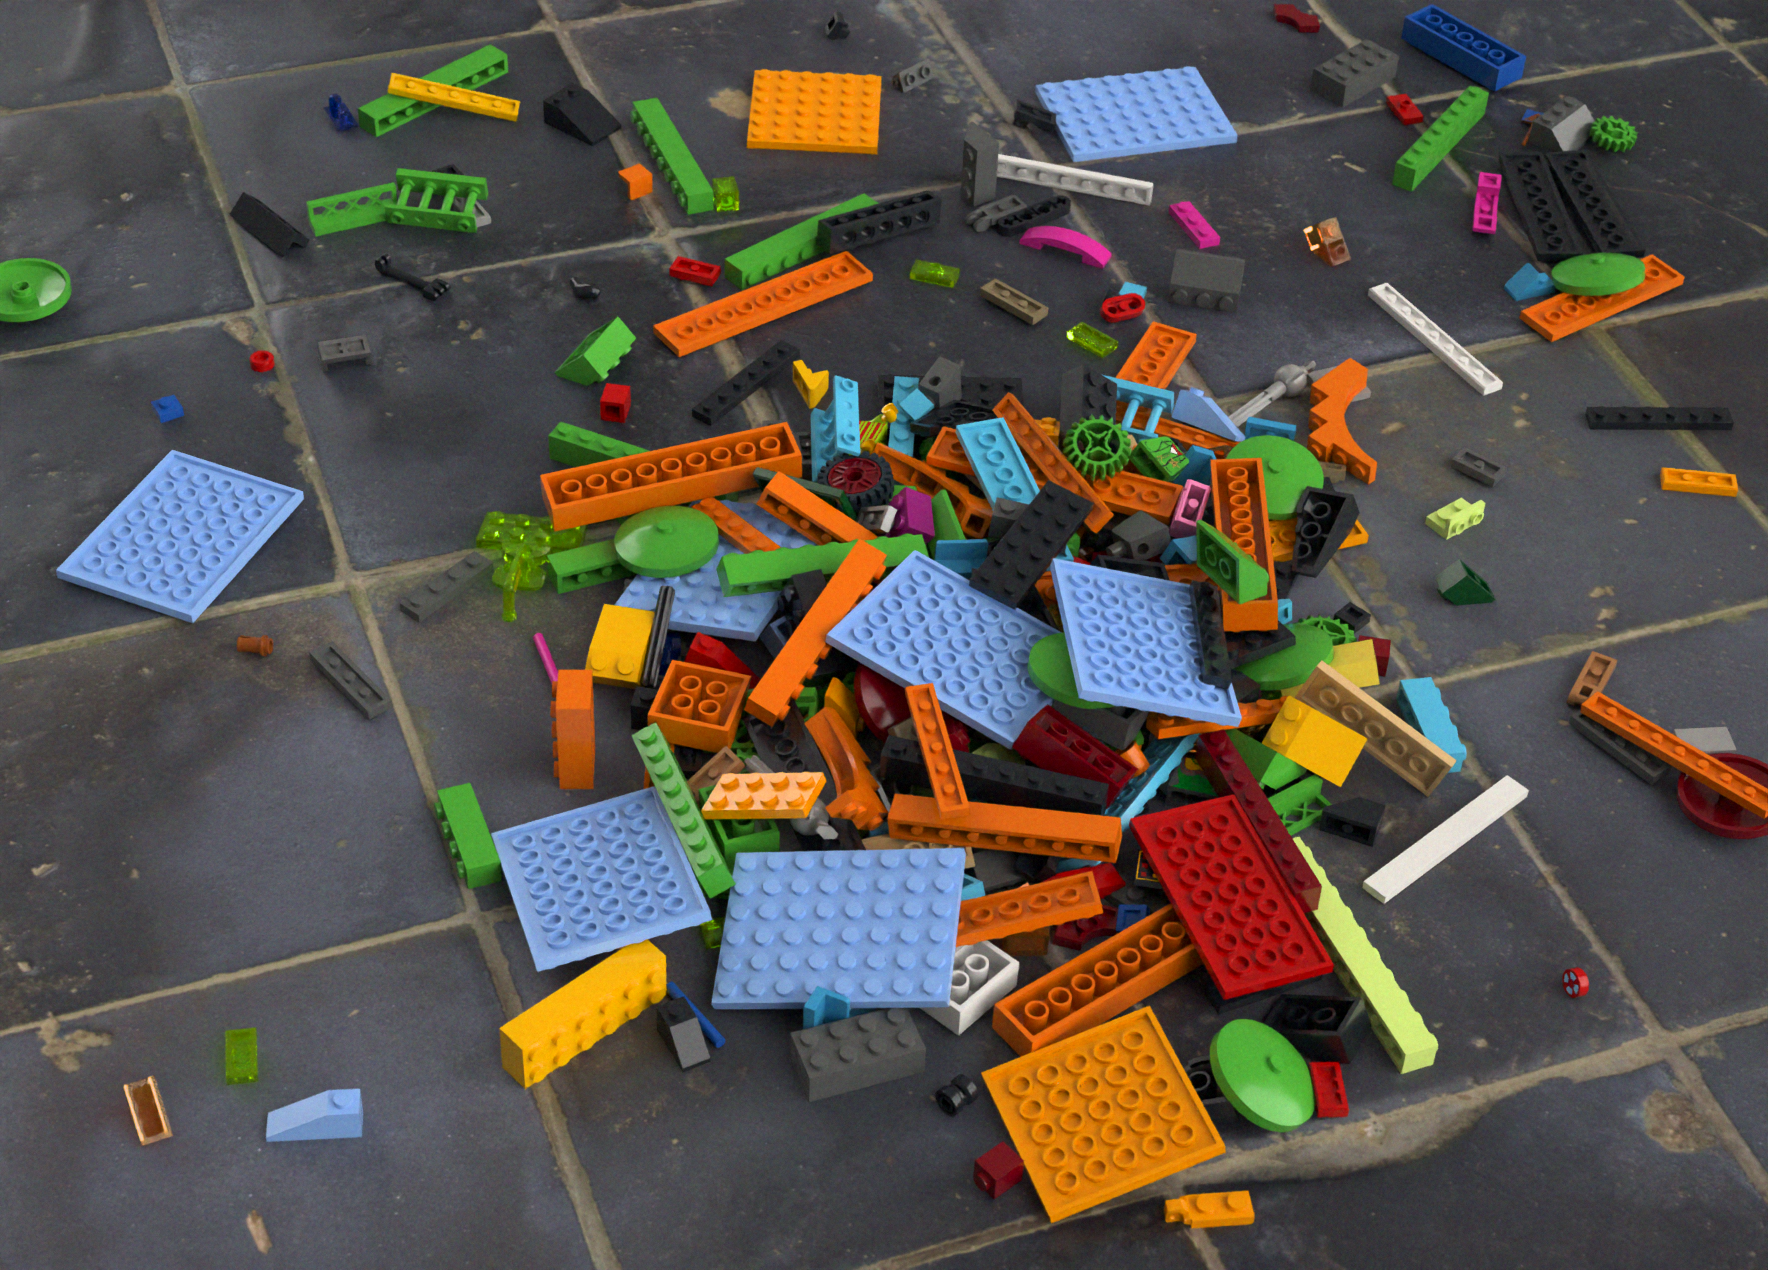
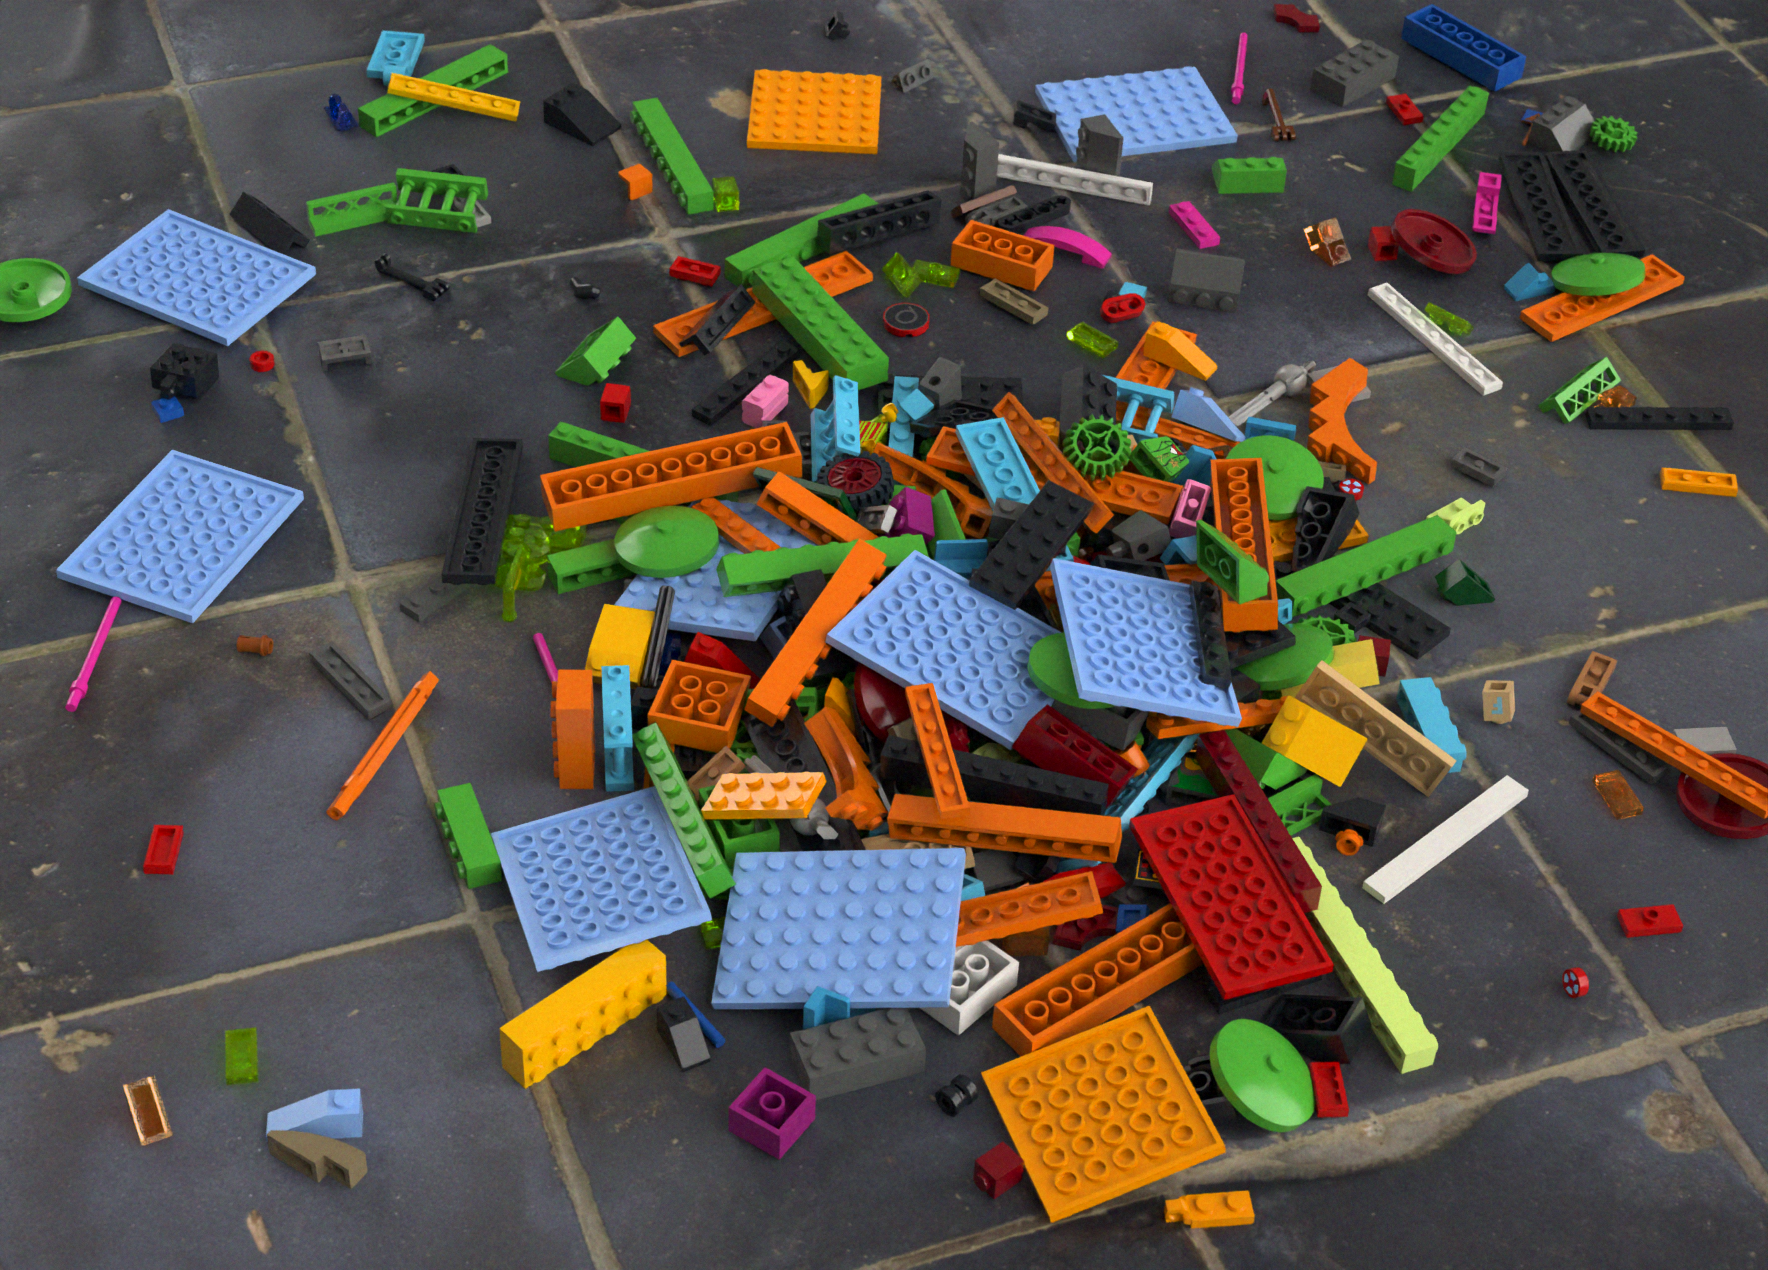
none -> dark pink bar [65,596,122,712]
none -> light blue plate [77,209,316,346]
none -> red tile [143,825,184,875]
none -> black hinge [150,343,219,400]
none -> dark tan slope [267,1130,368,1189]
none -> orange piece [326,671,439,821]
none -> medium azure hinge [367,31,425,87]
none -> black plate [441,438,523,585]
none -> medium azure fence [601,665,634,792]
none -> black panel [679,284,756,356]
none -> magenta brick [728,1067,816,1160]
none -> bright pink brick [742,375,789,428]
none -> bright green brick [752,257,889,390]
none -> black pin [846,689,880,769]
none -> clear neon green plate [882,252,922,298]
none -> tile [883,303,929,337]
none -> tile [950,185,1017,218]
none -> orange brick [951,220,1054,291]
none -> dark grey slope [1074,114,1124,177]
none -> light orange slope [1143,321,1218,381]
none -> bright green slope [1211,157,1287,194]
none -> dark pink bar [1231,33,1248,104]
none -> reddish brown hinge [1262,88,1296,141]
none -> bright green brick [1276,515,1457,618]
none -> black plate [1328,555,1451,660]
none -> orange plate [1335,829,1363,856]
none -> red tile [1338,479,1364,501]
none -> red brick [1368,226,1399,261]
none -> dark red dish [1391,209,1477,274]
none -> clear neon green plate [1424,302,1474,335]
none -> tan brick [1482,680,1515,724]
none -> bright green fence [1538,357,1621,424]
none -> clear orange plate [1592,770,1644,820]
none -> clear orange plate [1595,385,1637,407]
none -> red plate [1617,904,1683,938]

